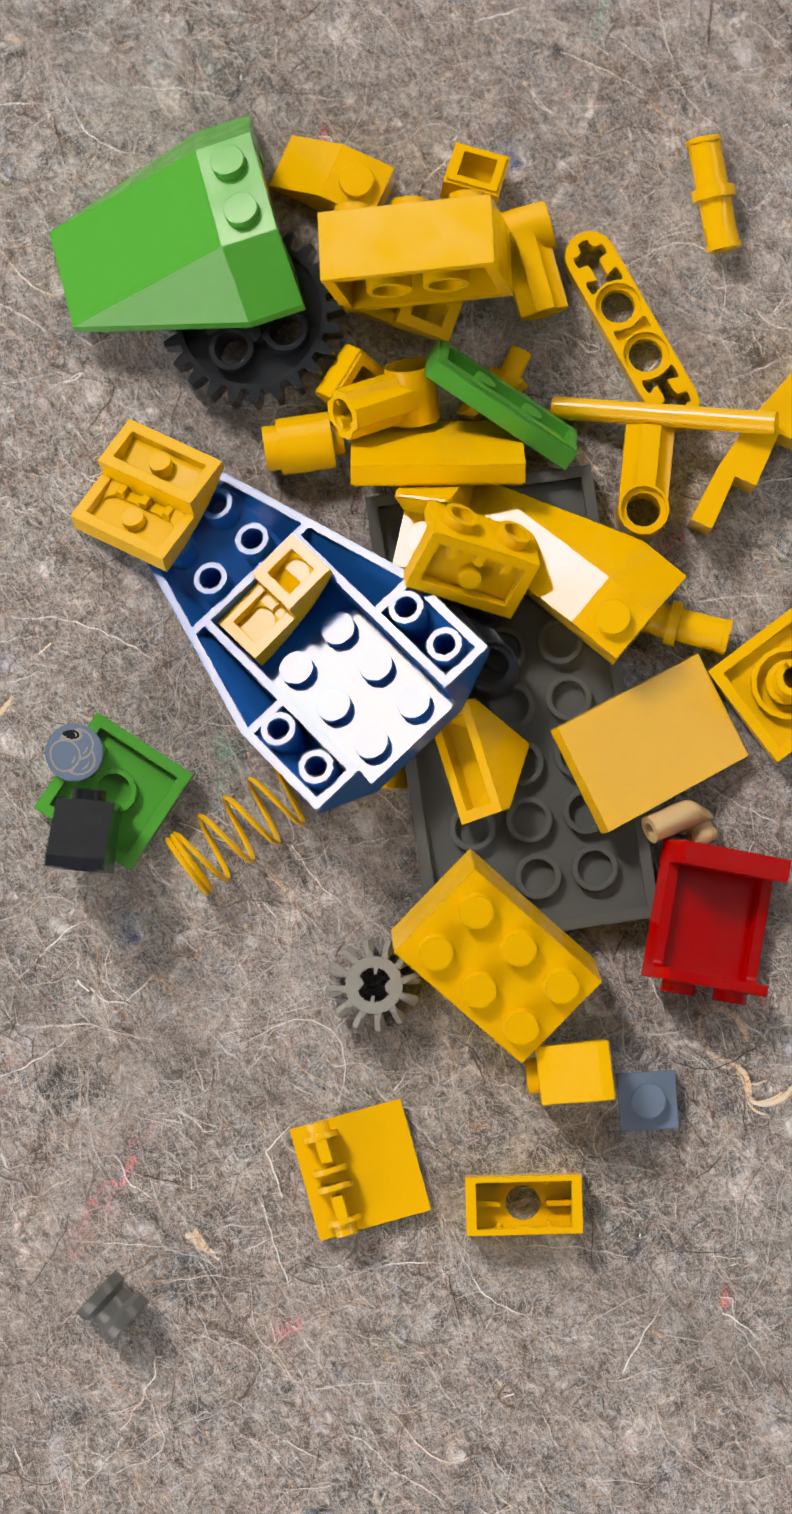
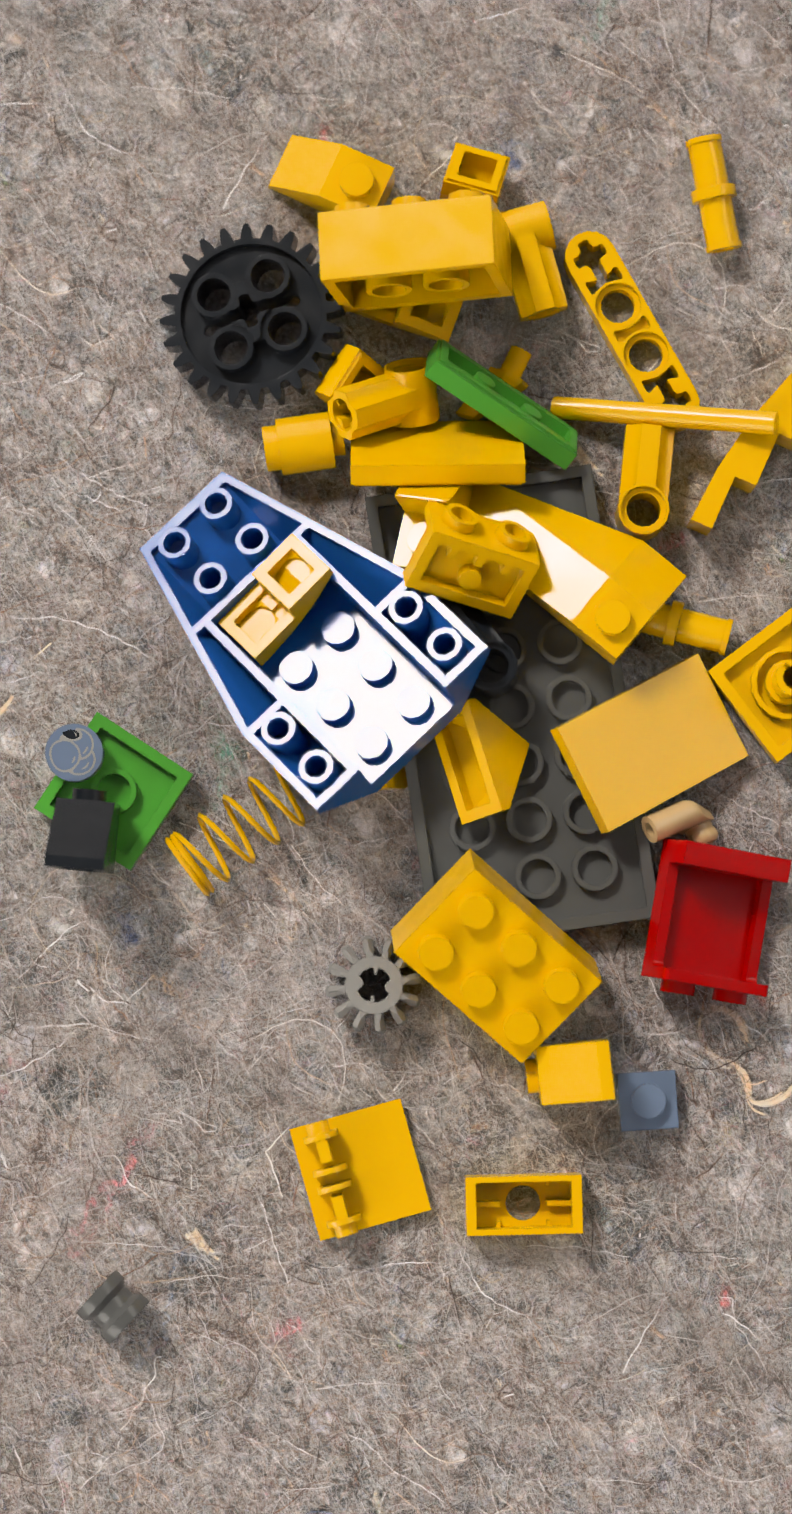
bright green wedge [49,114,306,333] -> none
yellow slope [70,419,224,572] -> none

